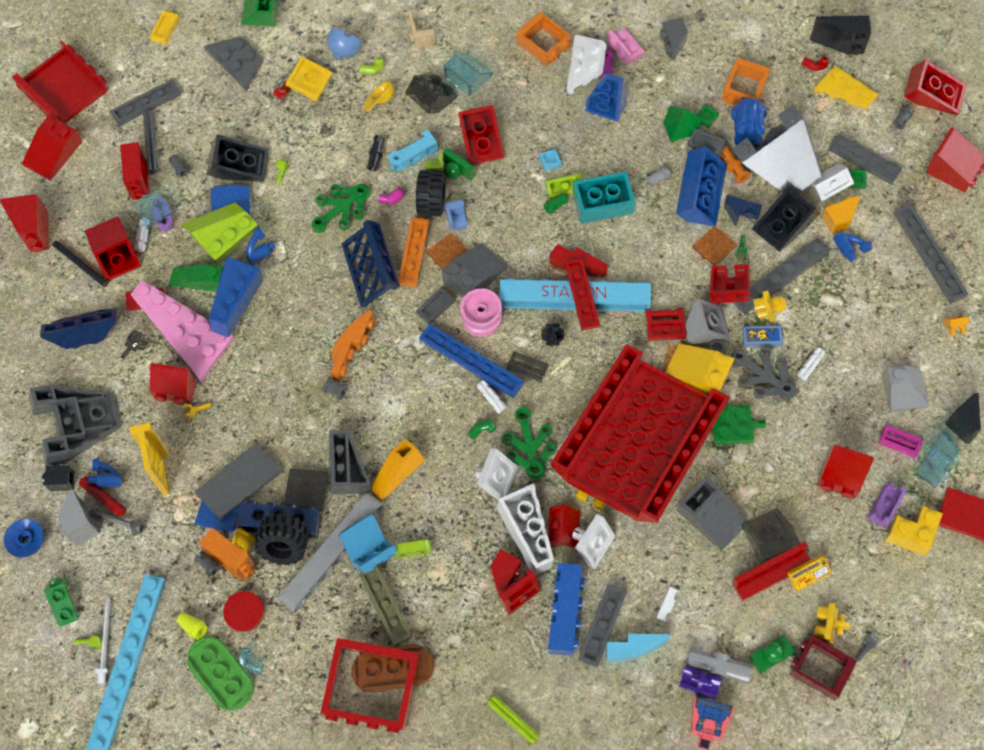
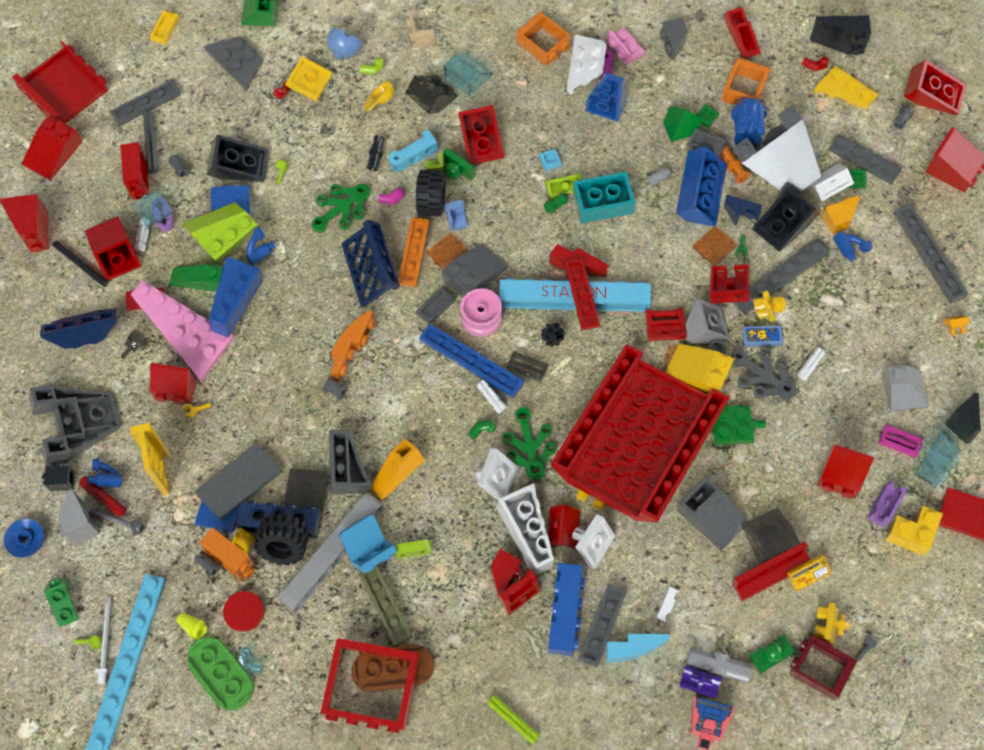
none -> red slope [723,7,761,59]

